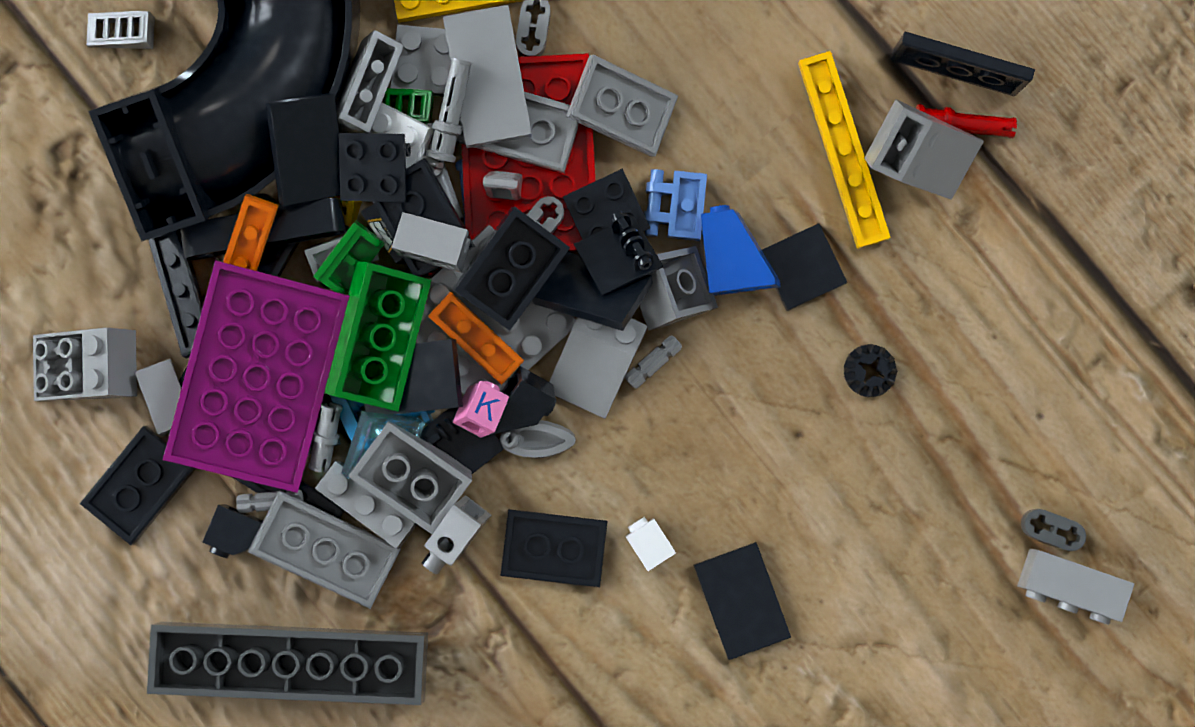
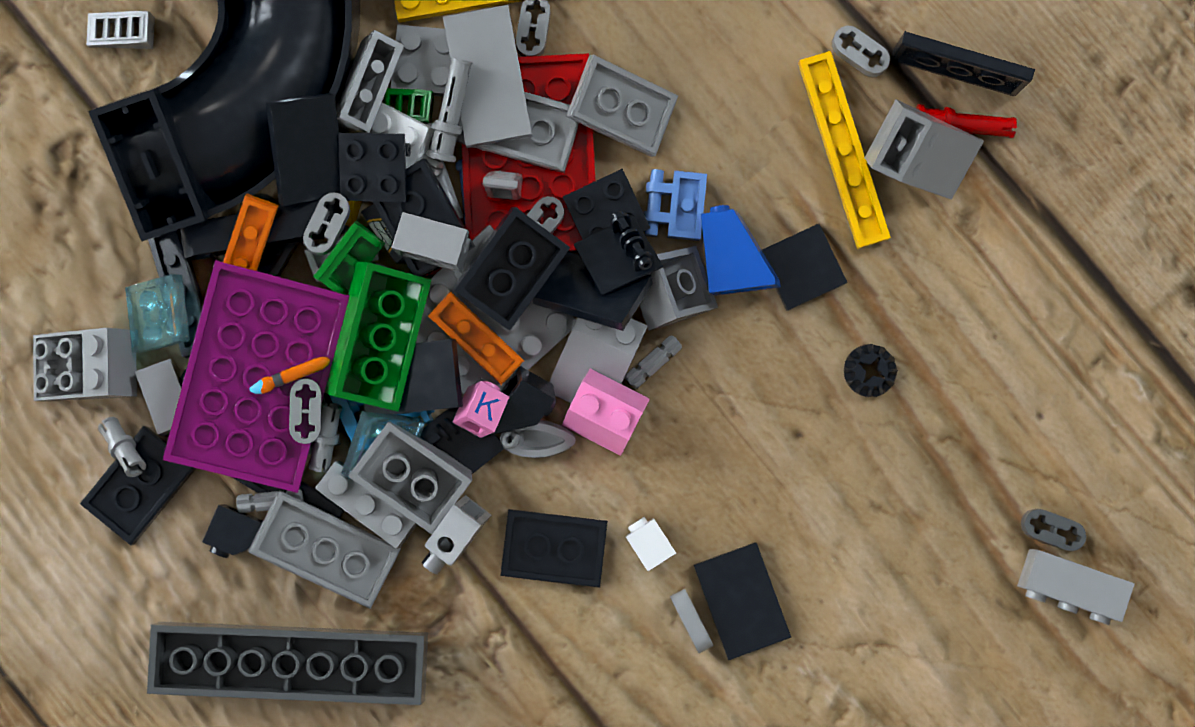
none -> light grey pin [98,417,146,477]
none -> clear light blue plate [125,274,190,353]
none -> orange piece [249,357,330,394]
none -> light grey beam [289,378,321,444]
none -> light grey beam [303,192,350,256]
none -> bright pink slope [562,368,650,456]
none -> light grey beam [670,589,714,653]
none -> light grey beam [832,26,890,77]

